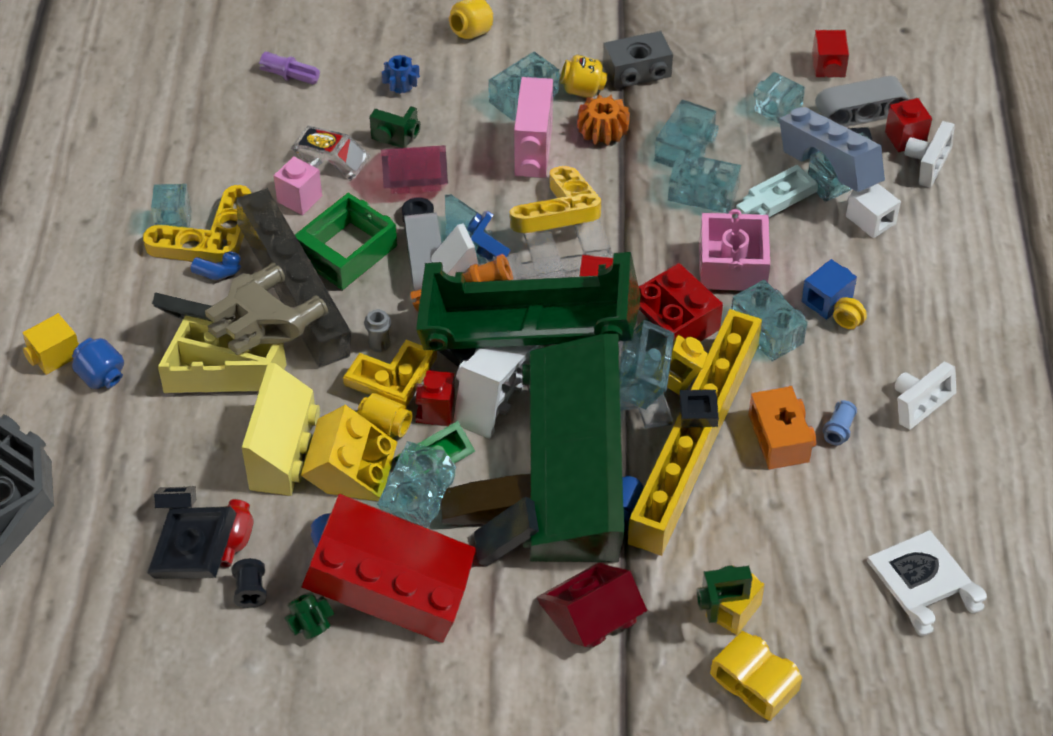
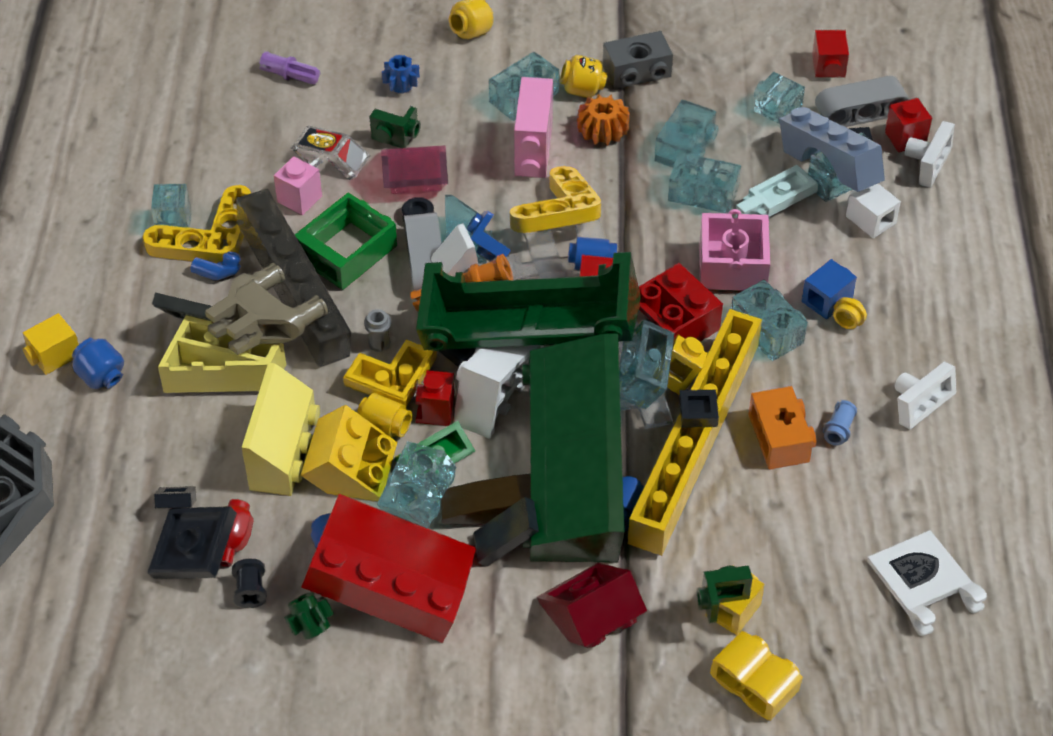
none -> blue brick [568,236,617,271]

